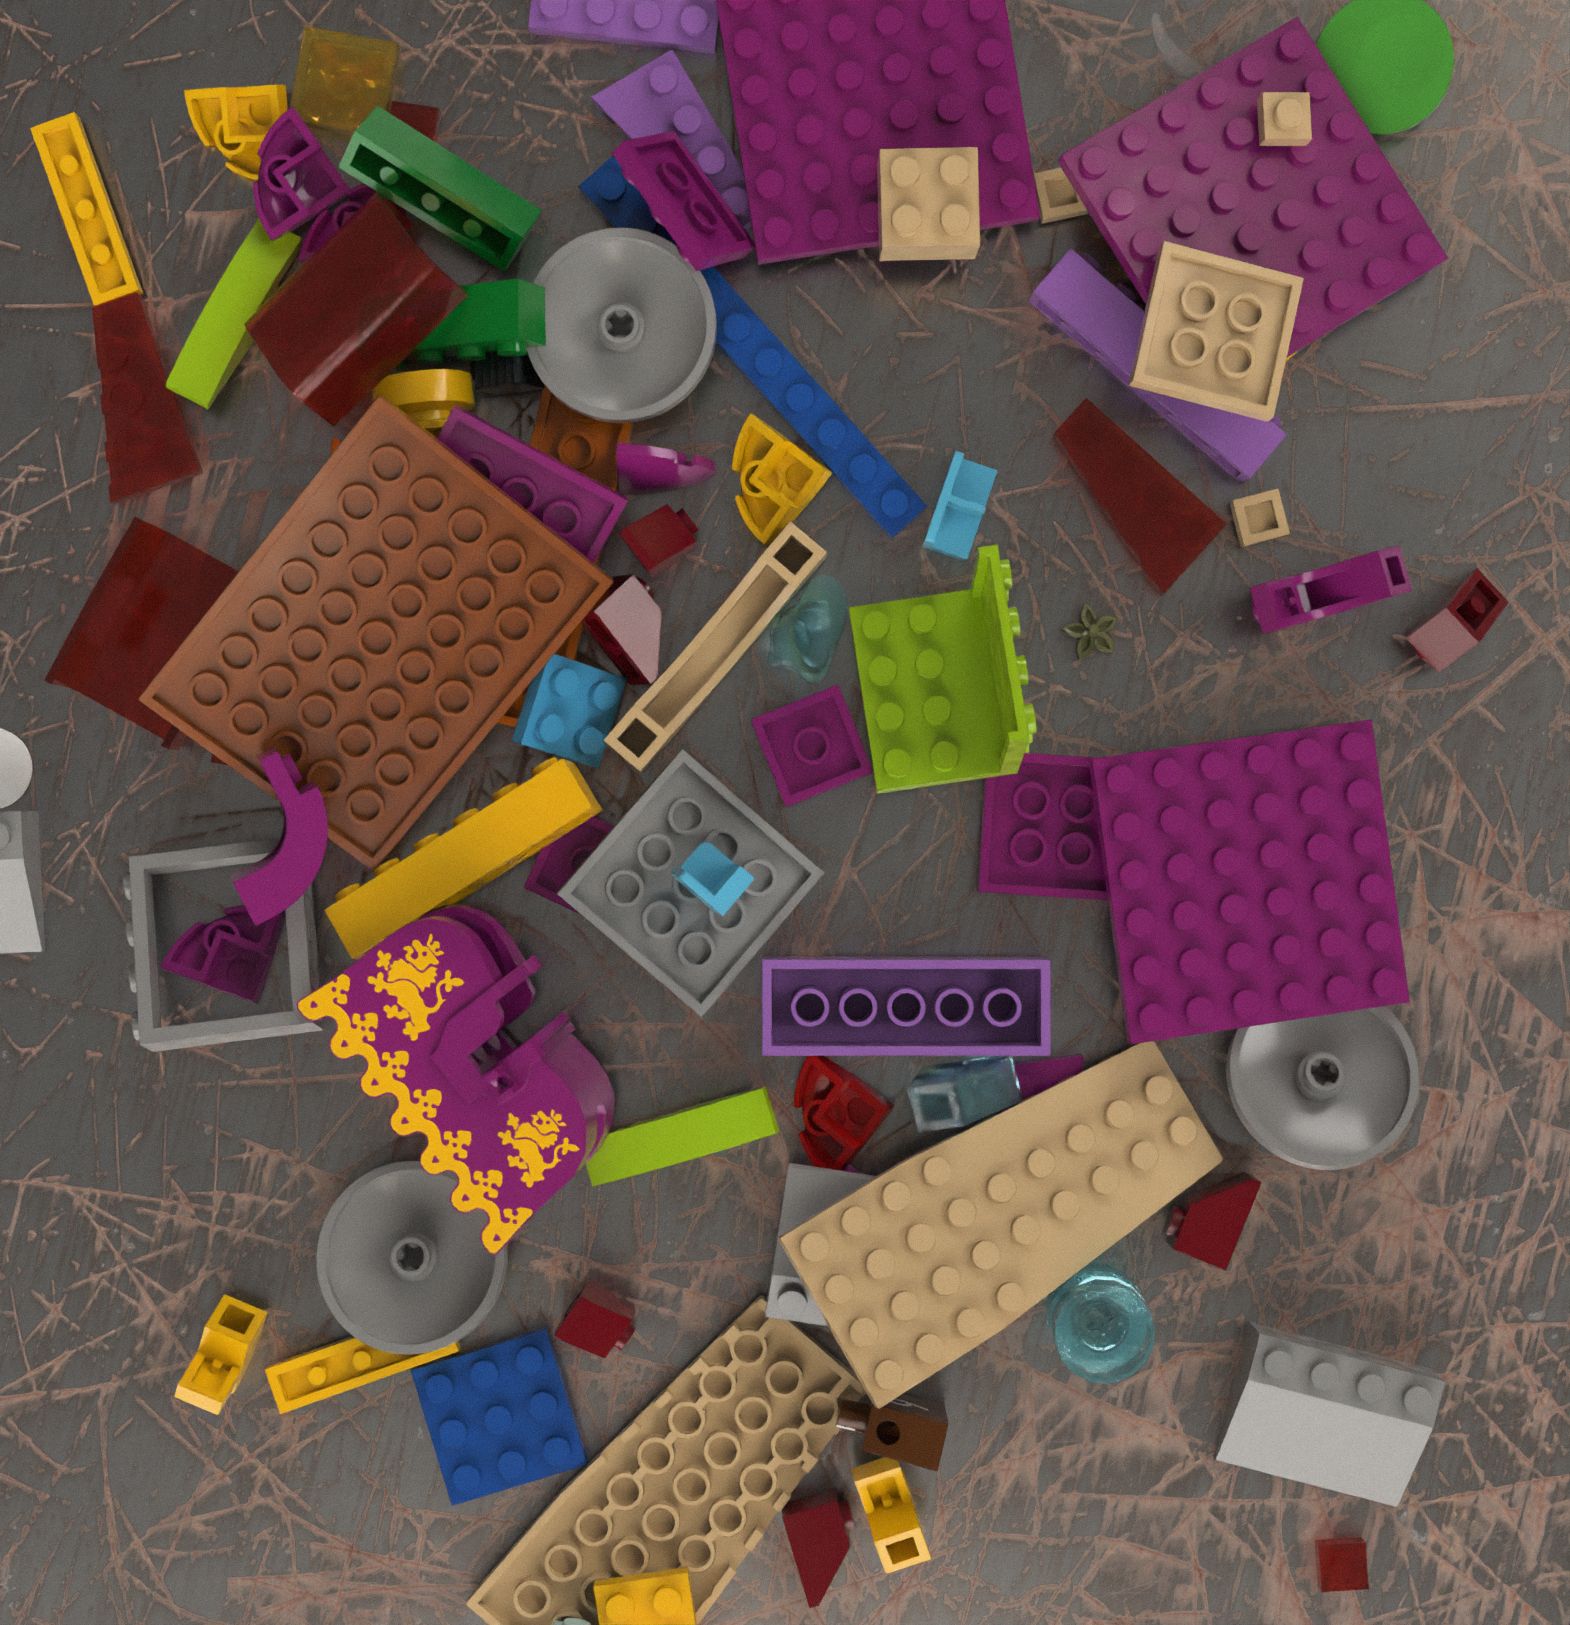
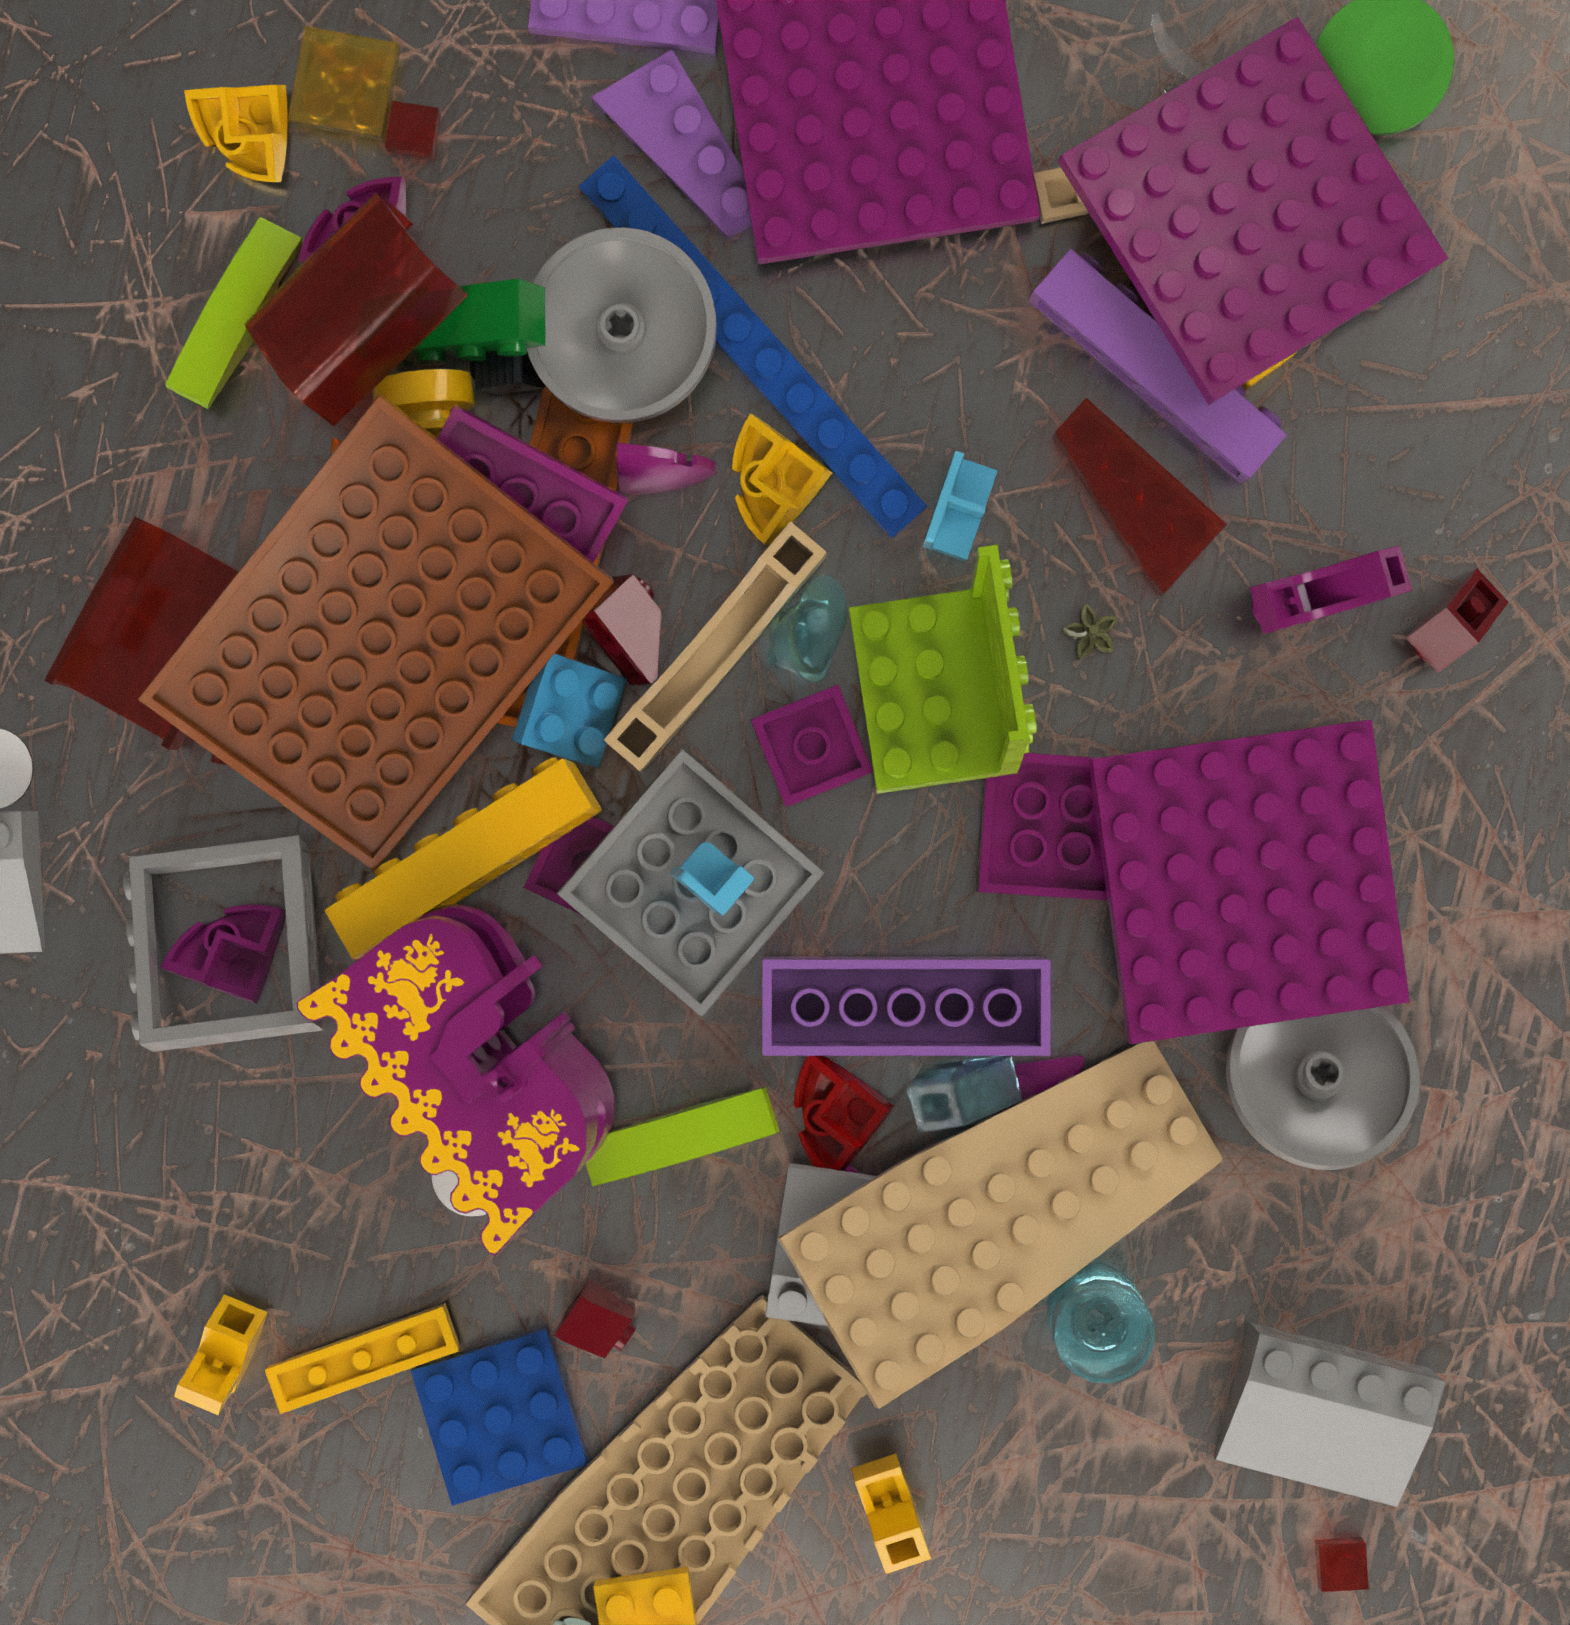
yellow plate [30,112,143,310] -> none
clear red wing [92,292,203,504] -> none
magenta arch [230,747,328,926] -> none
magenta brick [253,106,350,242] -> none
light grey dish [316,1161,508,1354] -> none
green brick [339,106,542,272] -> none
magenta plate [612,131,755,271] -> none
dark red slope [619,504,699,580] -> none
dark red slope [782,1488,856,1608] -> none
reddish brown torso [836,1394,948,1472] -> none
tan brick [877,147,980,261] -> none
tan plate [1128,241,1304,422] -> none
dark red slope [1164,1172,1262,1271] -> none
tan plate [1229,489,1290,548] -> none
tan plate [1257,92,1312,146] -> none

